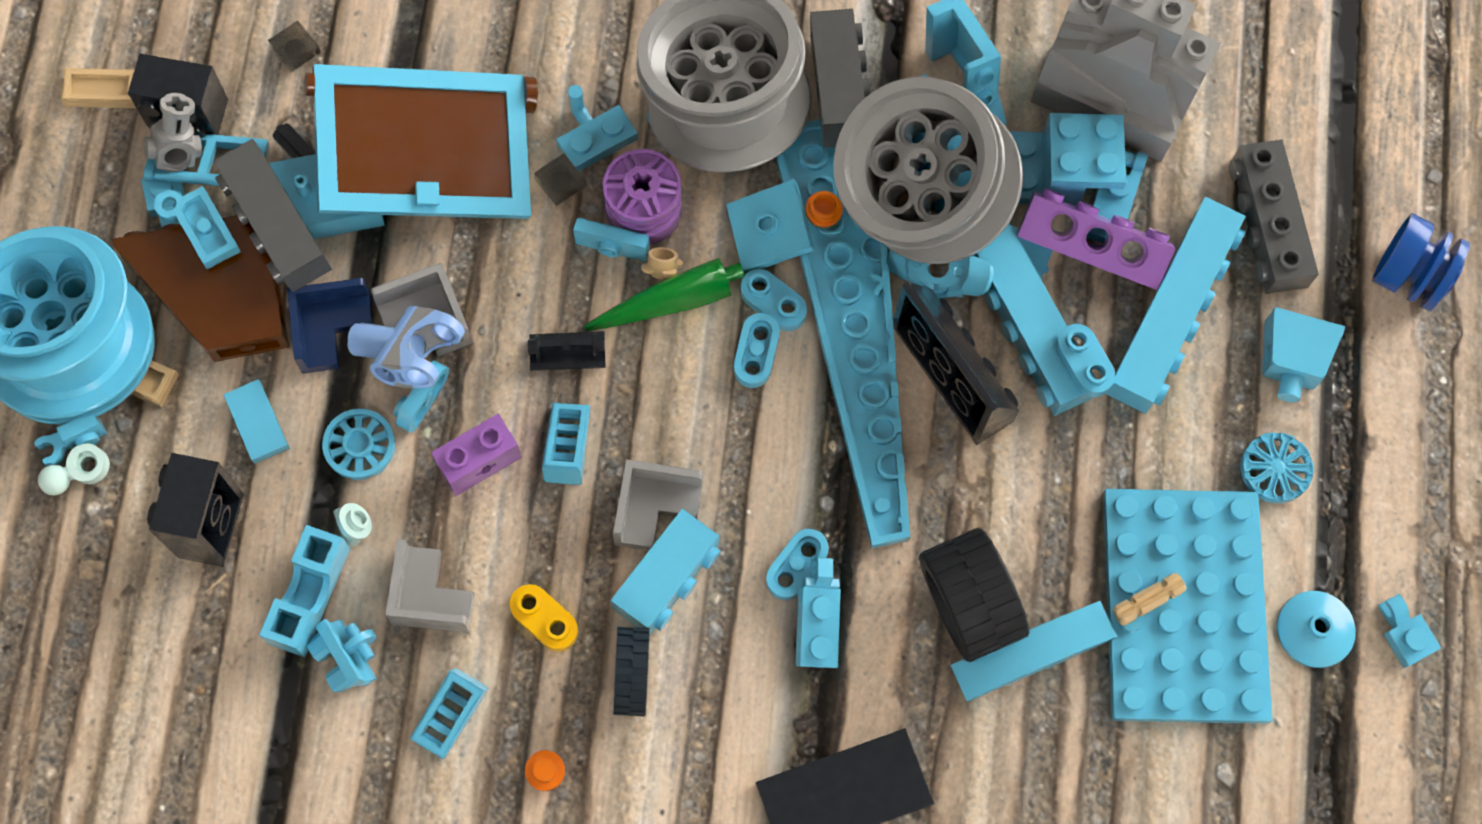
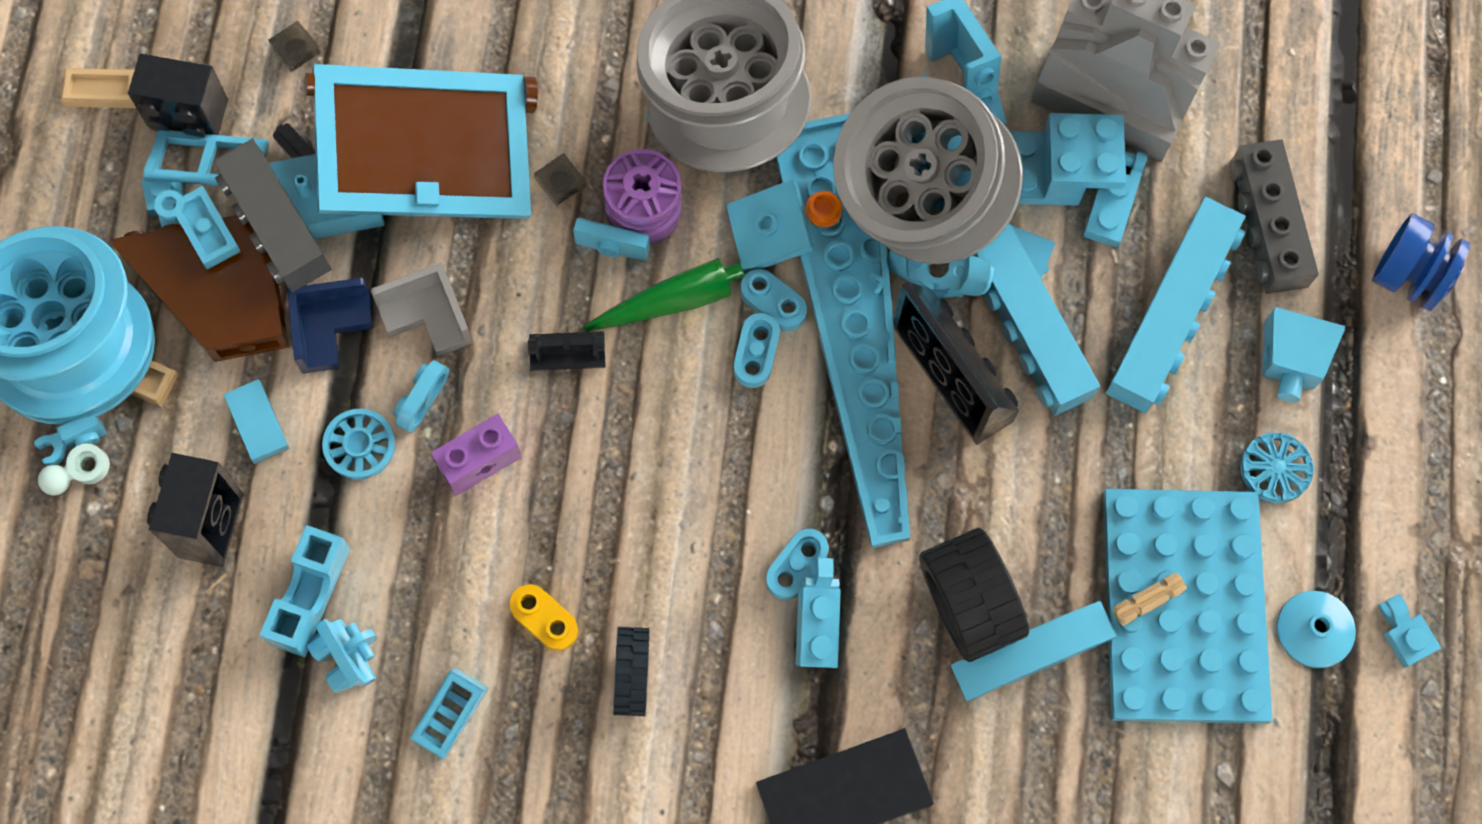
light grey connector [144,93,202,172] -> none
light aqua plate [333,503,372,547] -> none
light blue connector [347,306,465,389] -> none
light grey panel [385,539,475,633] -> none
orange plate [525,750,565,791] -> none
medium azure slope [542,403,591,485] -> none
medium azure plate [556,85,638,173] -> none
medium azure brick [610,509,721,636] -> none
light grey panel [613,459,703,551] -> none
tan plate [641,247,683,279] -> none
dark grey brick [810,9,870,148] -> none
medium lavender brick [1017,188,1175,290] -> none
medium azure plate [1056,324,1115,397] -> none

